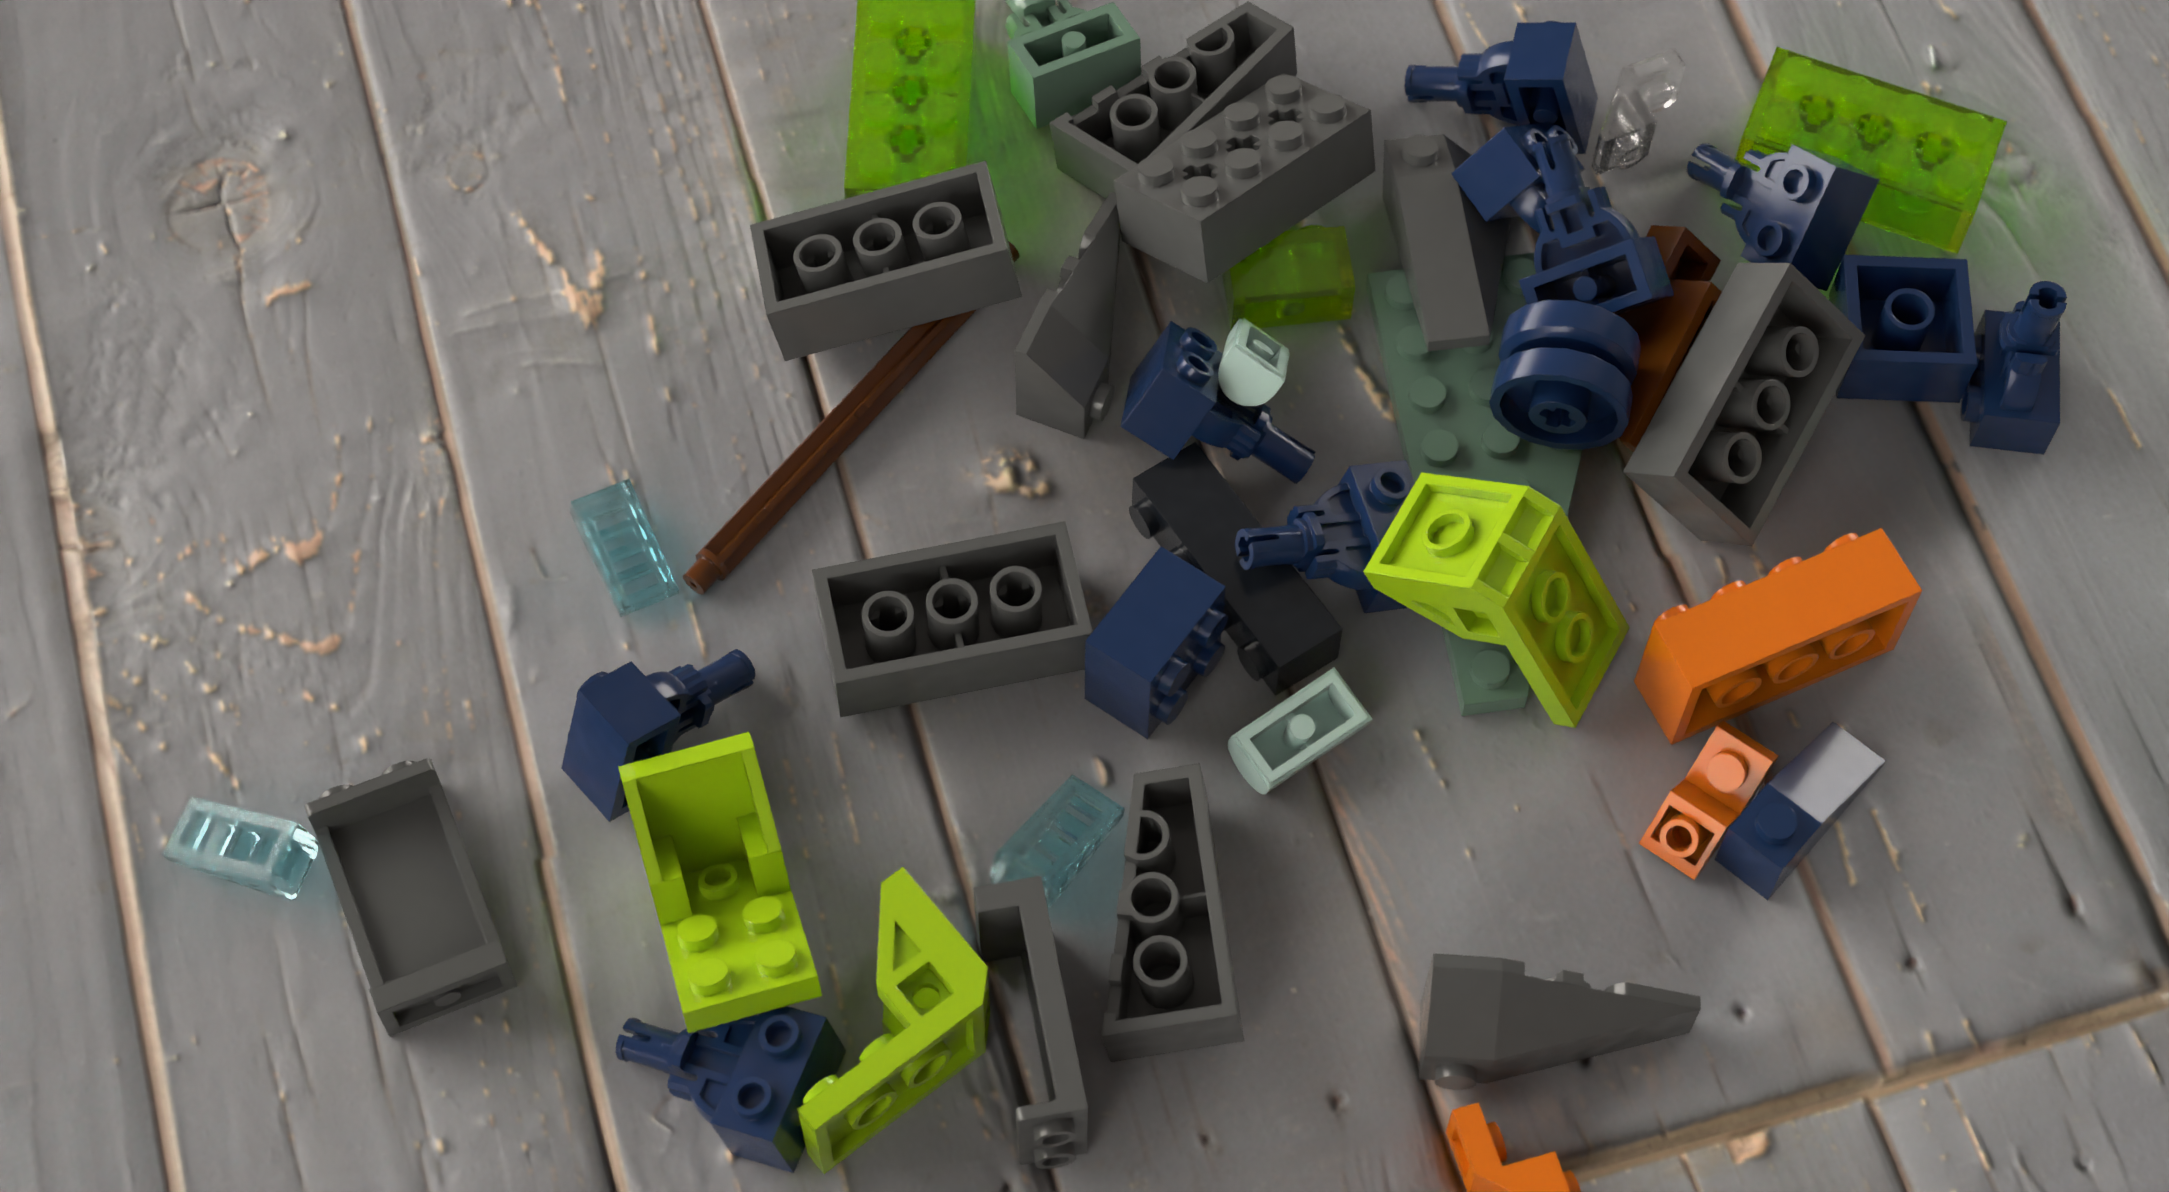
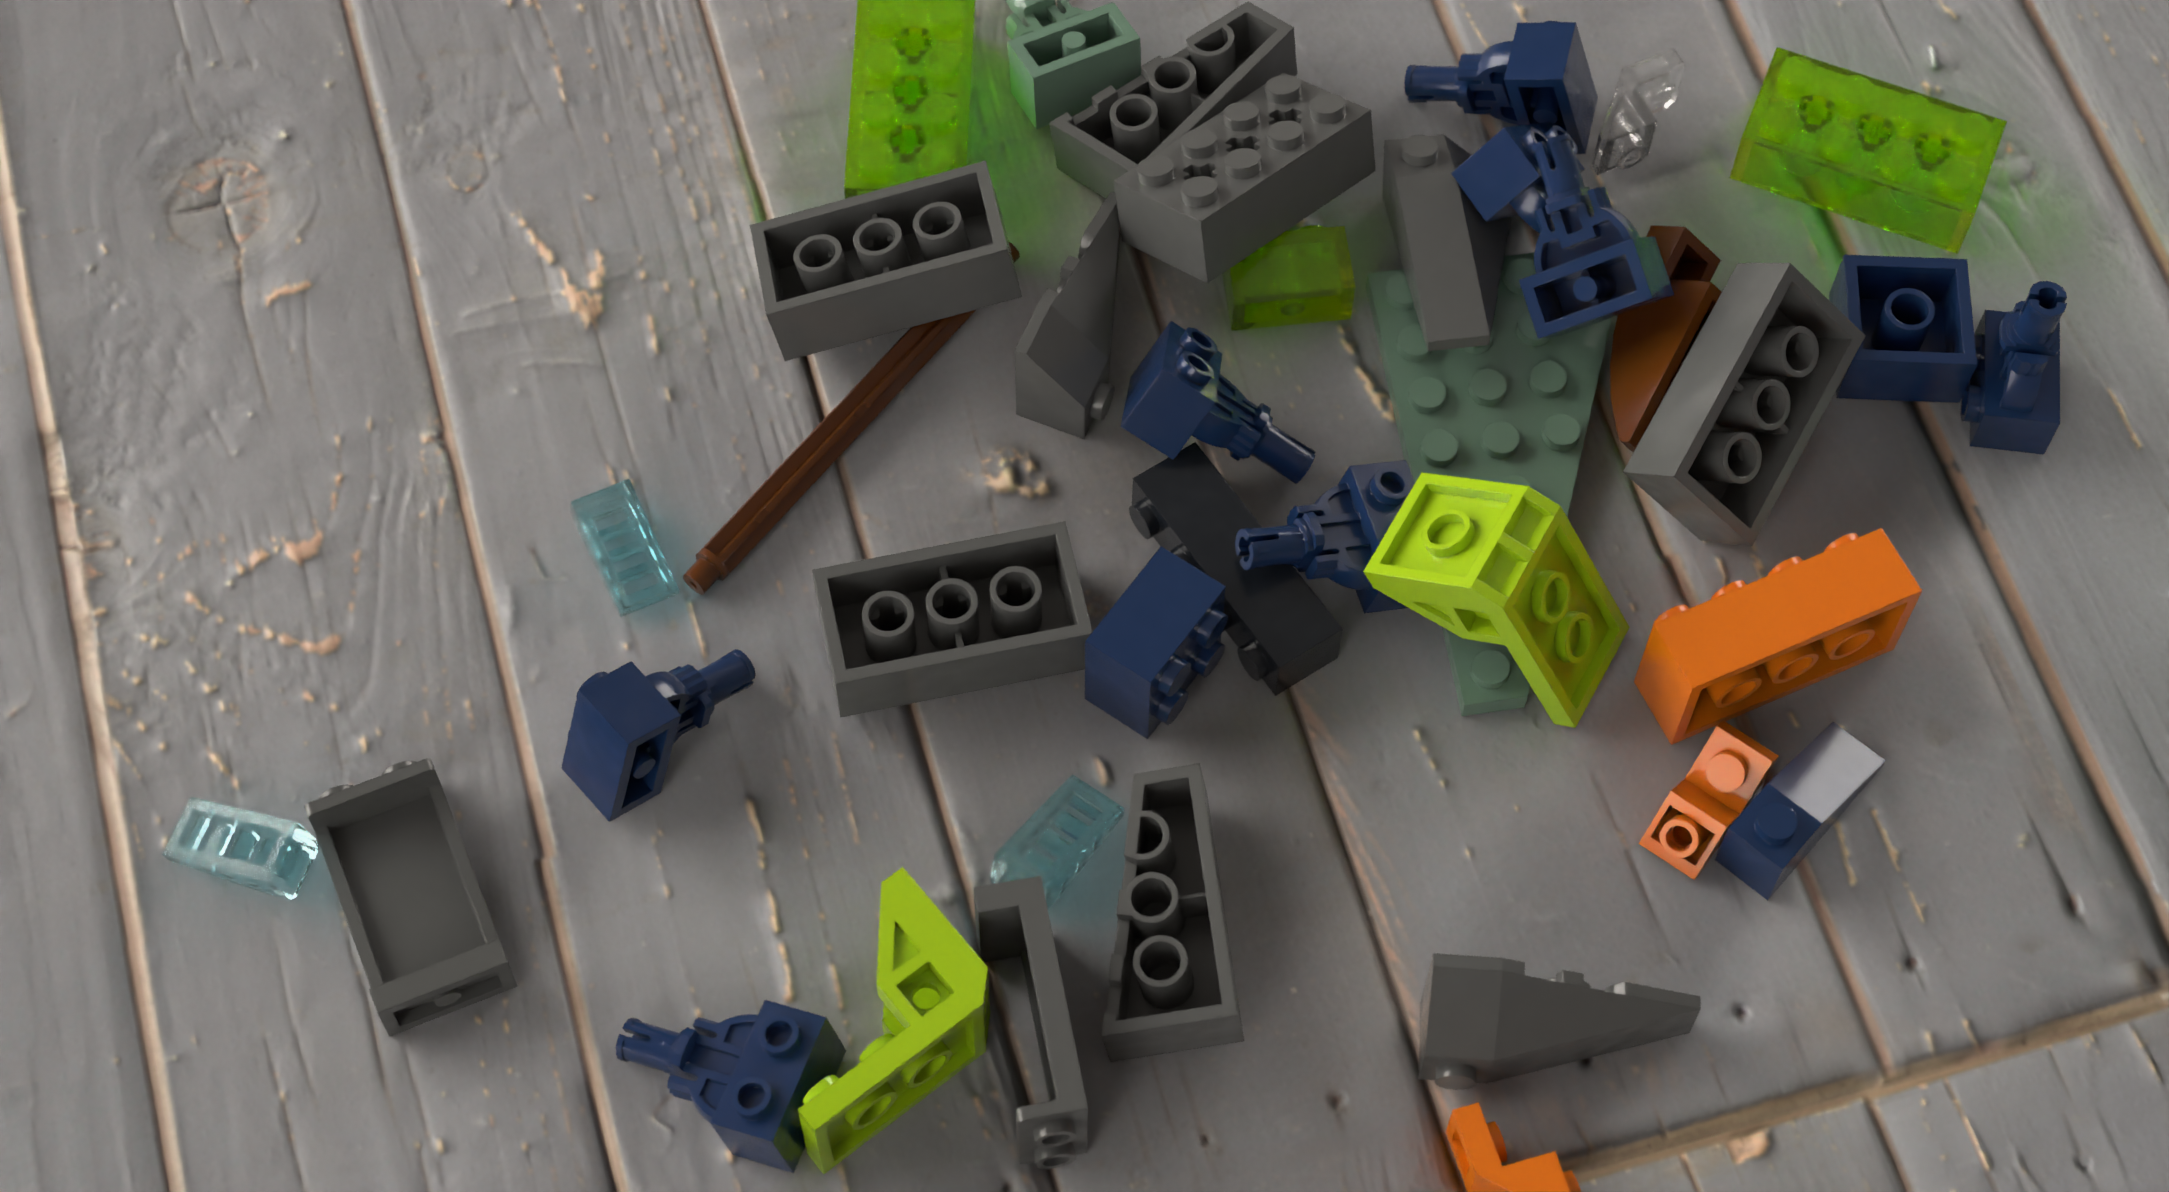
lime bracket [618,732,822,1033] -> none
light aqua brick [1218,318,1290,406] -> none
light aqua brick [1228,667,1372,794] -> none
dark blue wheel [1489,300,1641,450] -> none
dark blue brick [1687,143,1879,291] -> none

